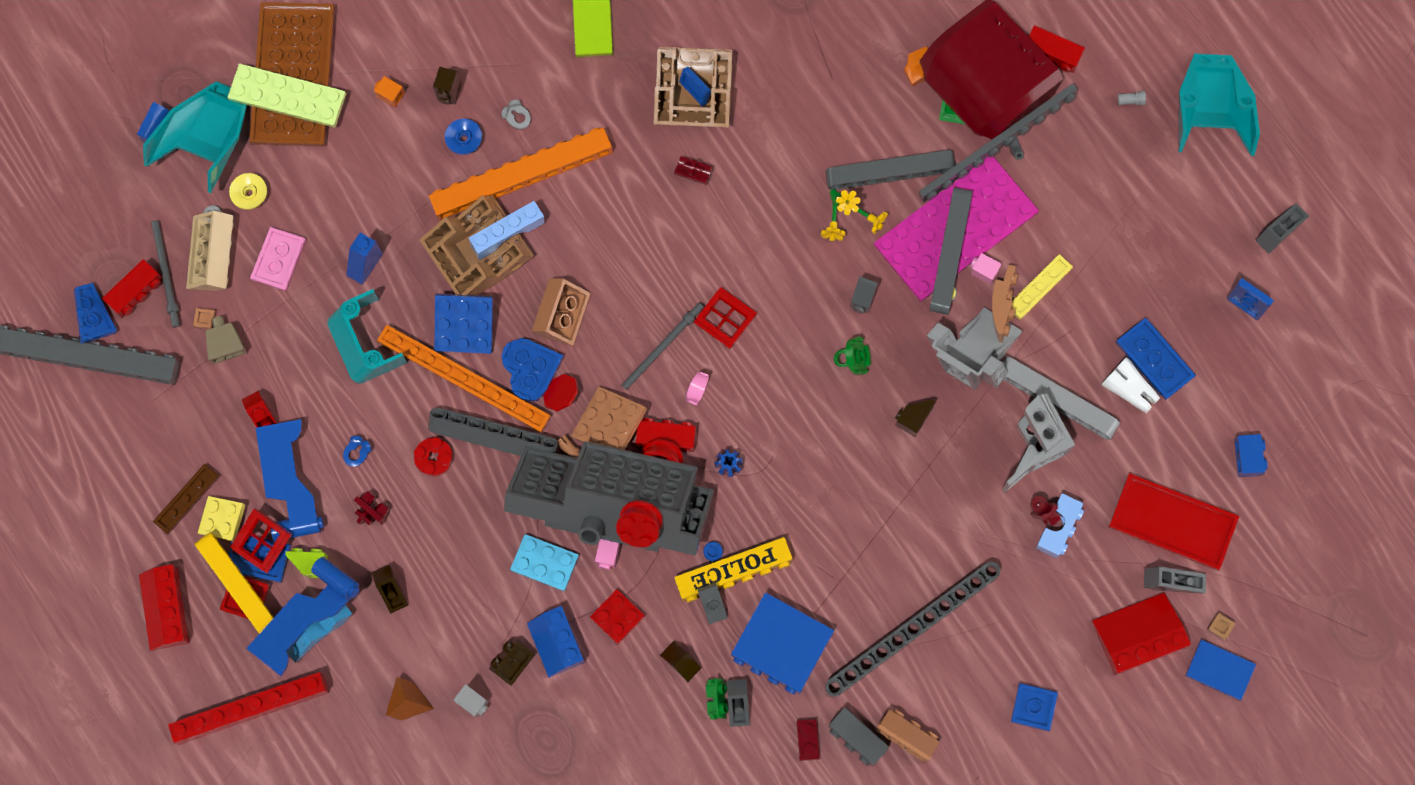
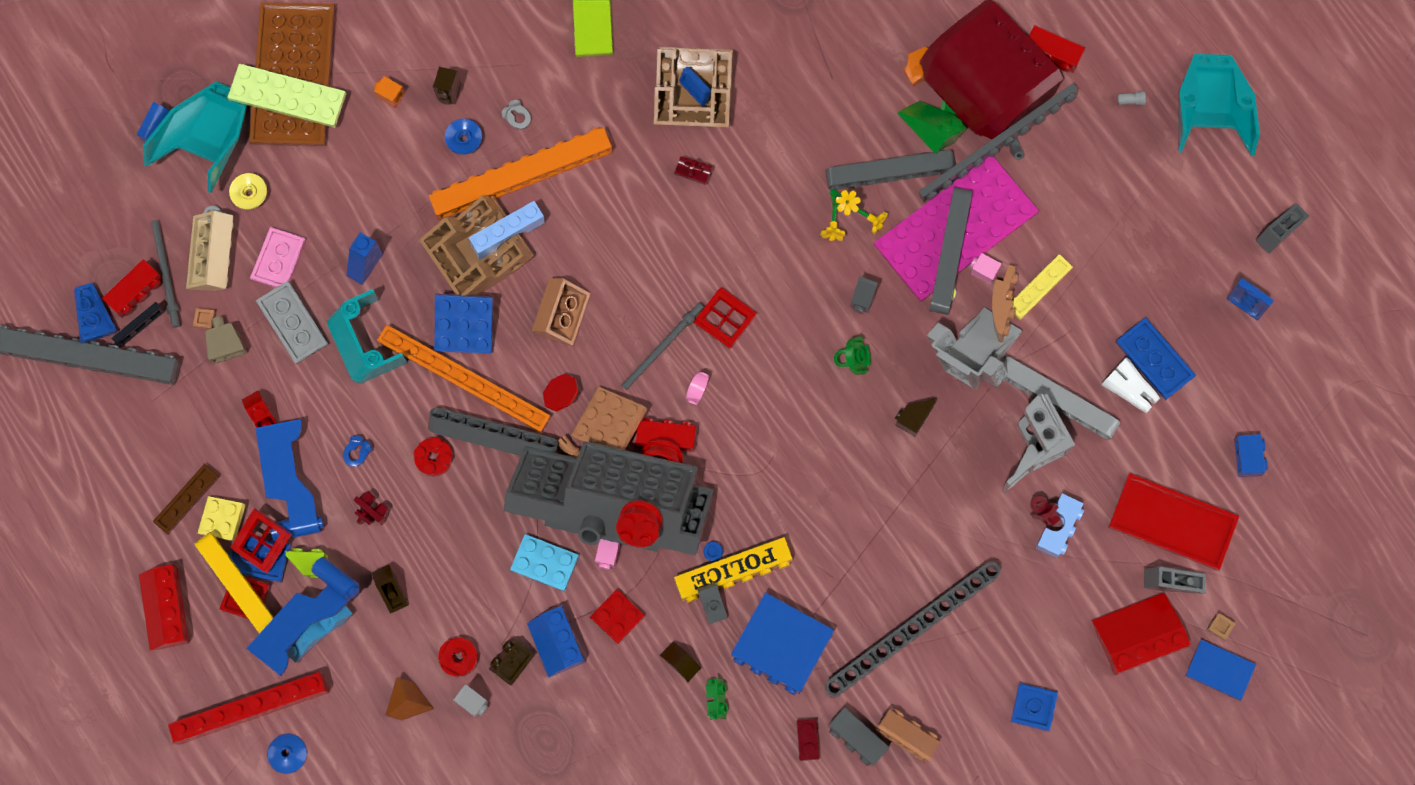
blue plate [501,338,563,402] -> none
blue piece [714,449,743,477] -> none
dark grey slope [726,680,750,727] -> none
none -> black tile [111,302,164,347]
none -> light grey tile [255,281,329,365]
none -> blue dish [267,734,307,774]
none -> red plate [438,637,478,677]
none -> green slope [897,101,967,154]

